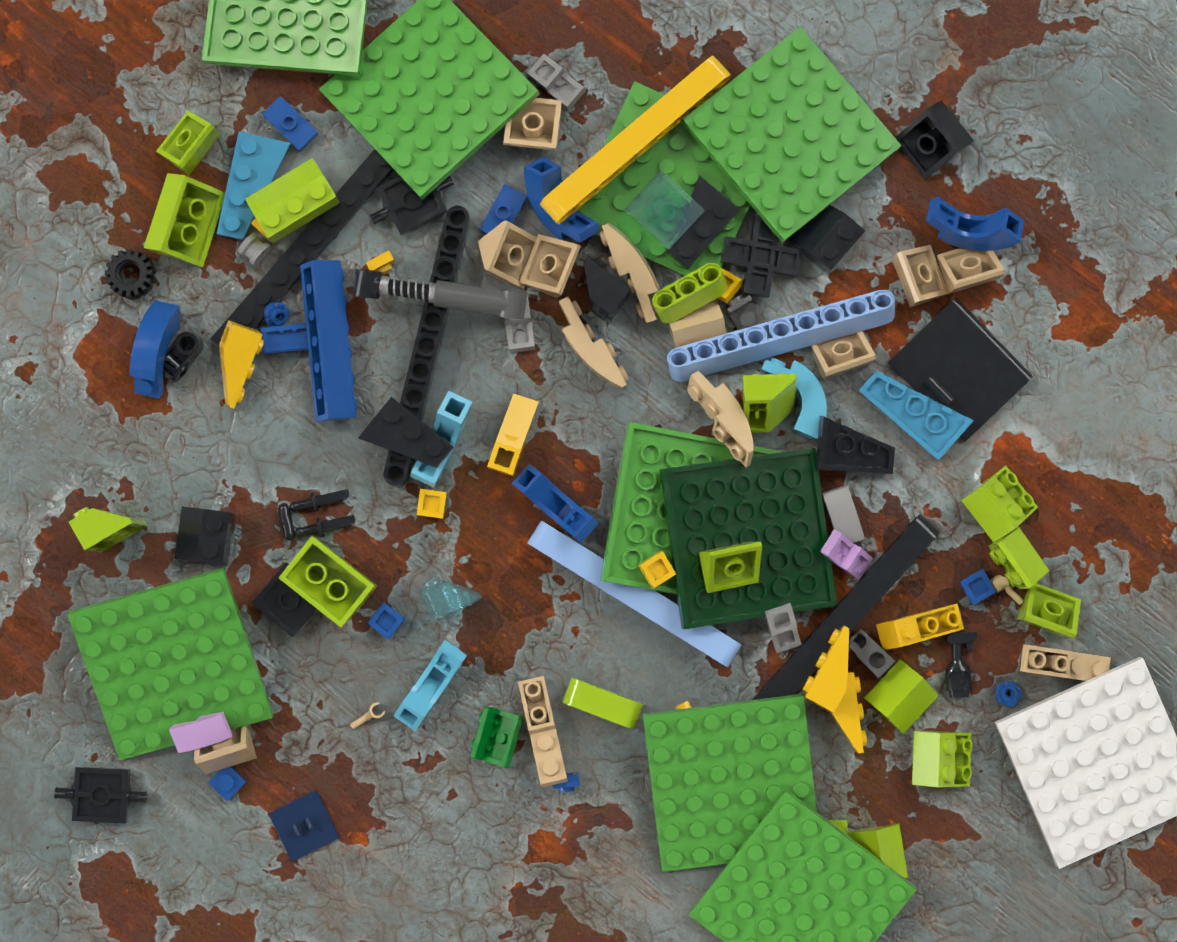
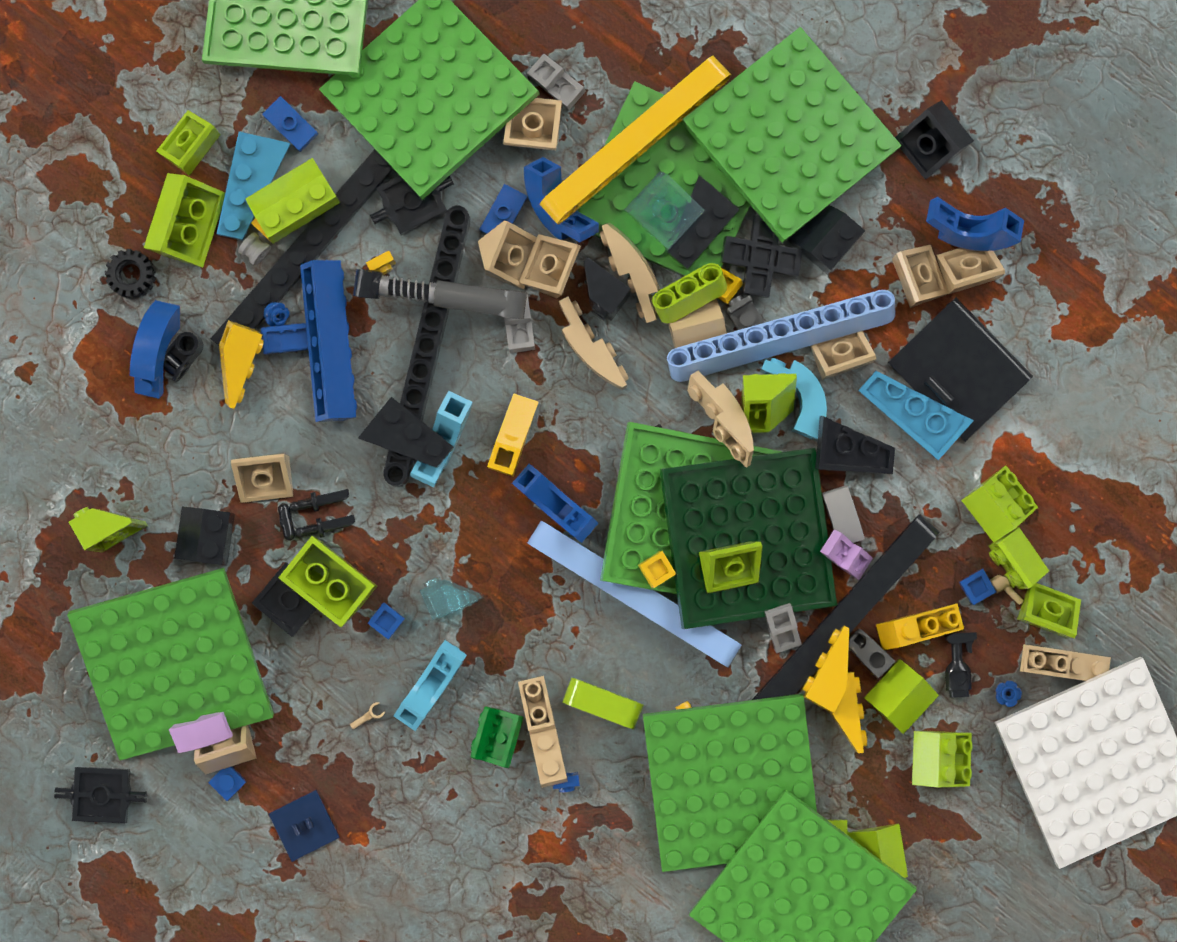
yellow plate [417,489,447,519] -> none
none -> tan slope [231,454,293,503]

